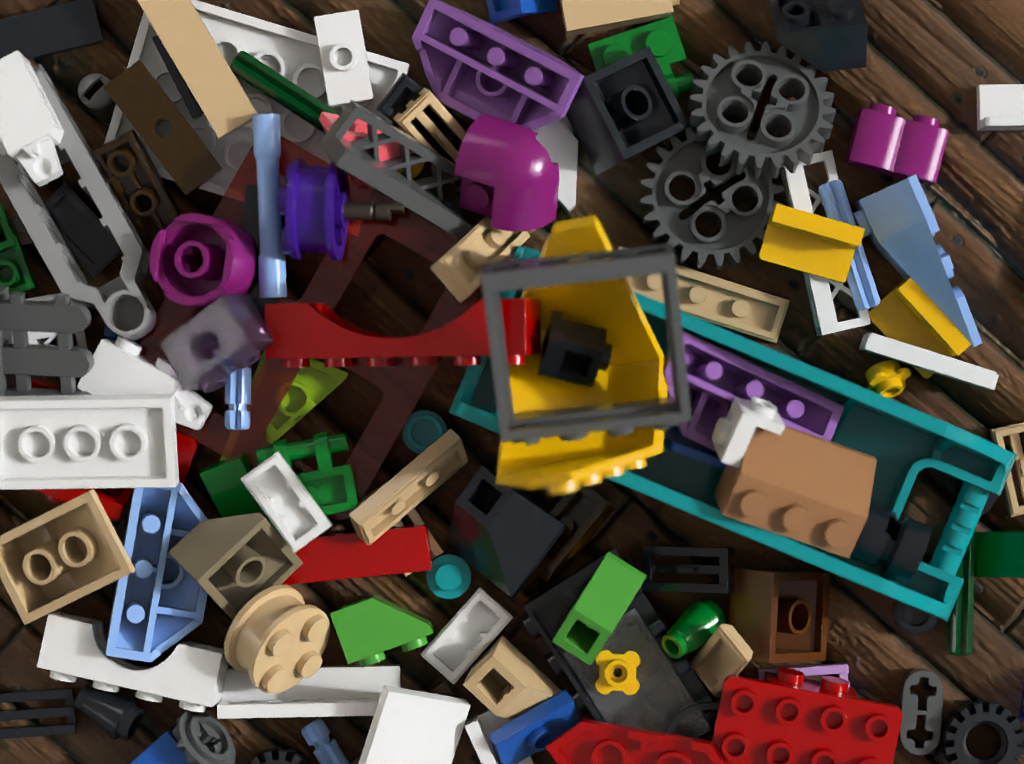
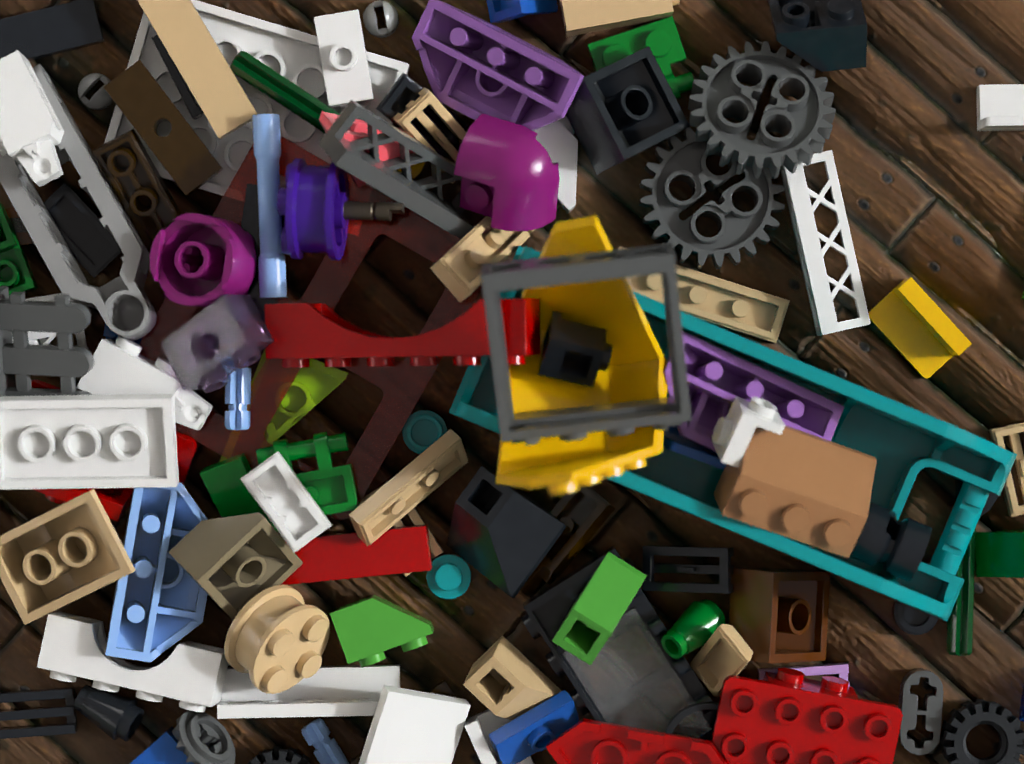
white plate [420,587,513,684] -> none
yellow plate [595,650,640,695] -> none
yellow panel [759,204,865,283] -> none
light blue axle [818,180,880,310] -> none
magenta brick [844,103,949,186] -> none
light blue wedge [852,175,982,347] -> none
white tile [859,332,999,390] -> none
yellow plate [865,360,911,399] -> none
none -> light grey hinge [363,0,399,38]

